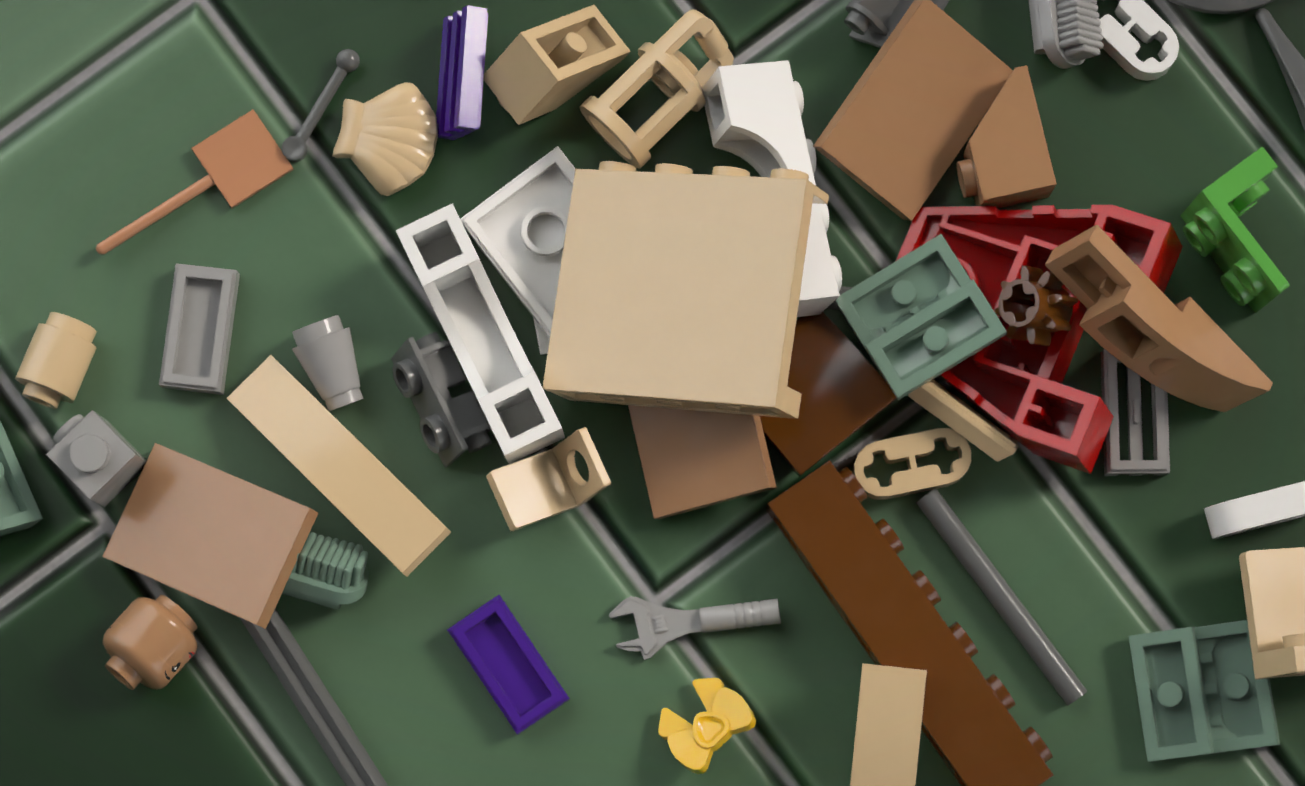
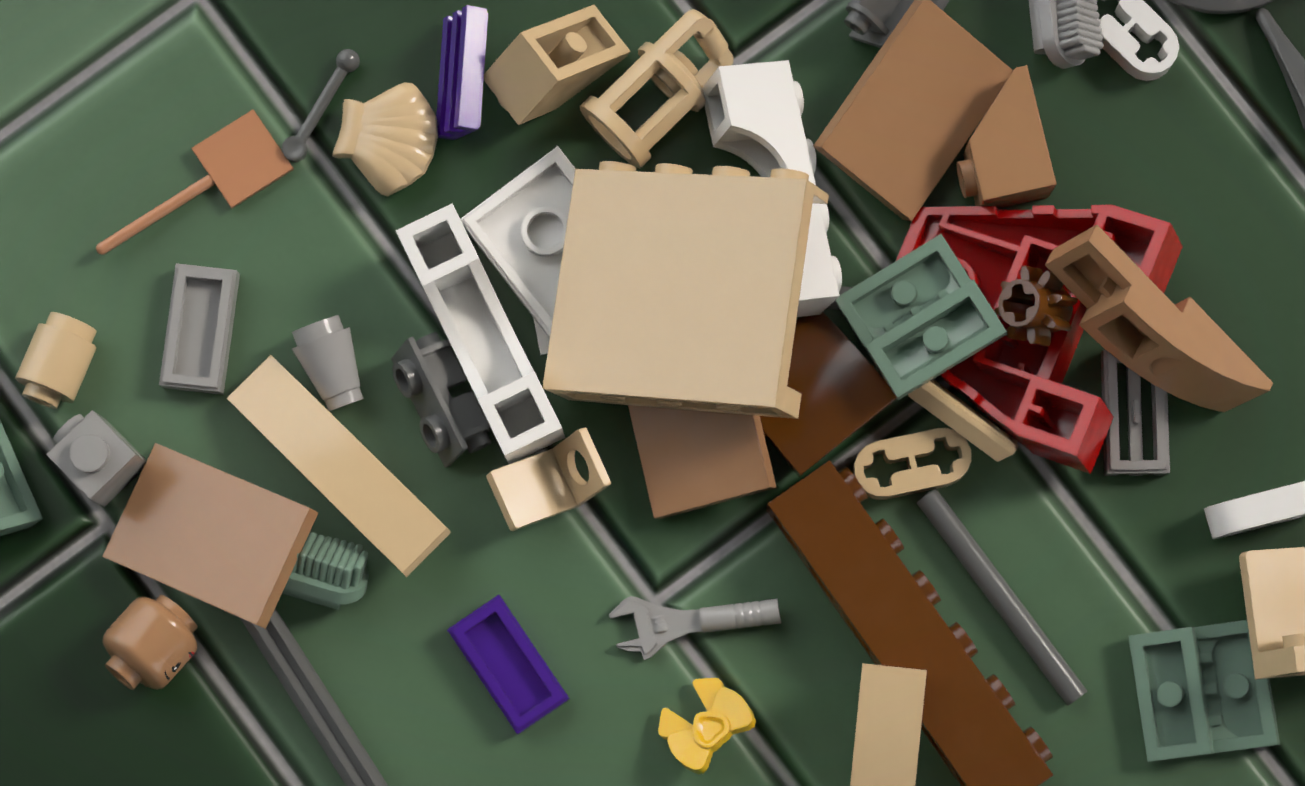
bright green bracket [1180,146,1290,313] -> none

